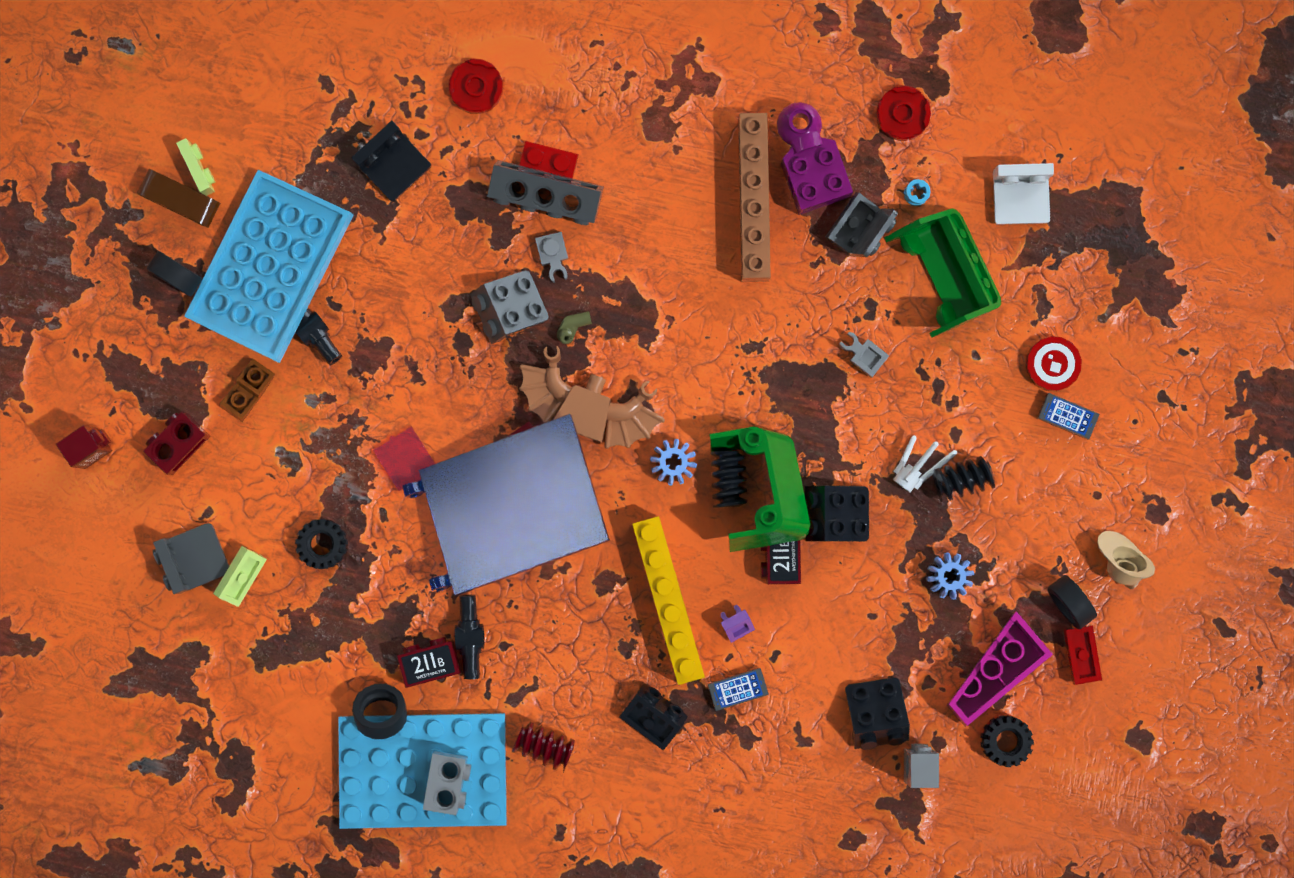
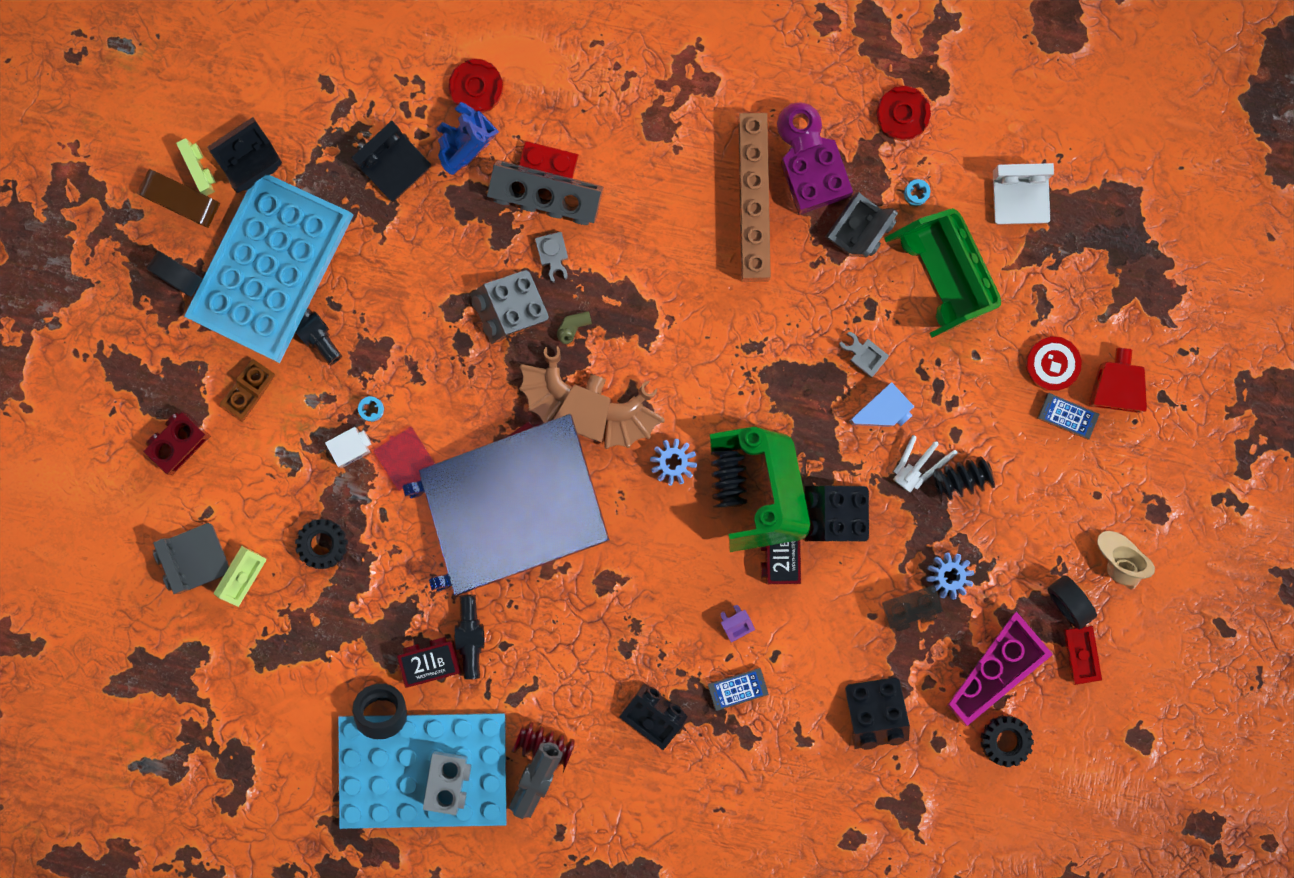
dark red brick [56,425,113,469] -> none
yellow brick [632,516,705,685] -> none
light grey brick [904,744,939,788] -> none
none -> black bracket [207,117,282,193]
none -> white brick [325,427,371,468]
none -> medium azure bush [358,396,384,422]
none -> blue piece [436,102,499,175]
none -> dark grey piece [509,742,563,819]
none -> light blue slope [849,382,914,427]
none -> clear smoke bracket [882,586,943,632]
none -> red torso [1089,348,1147,413]

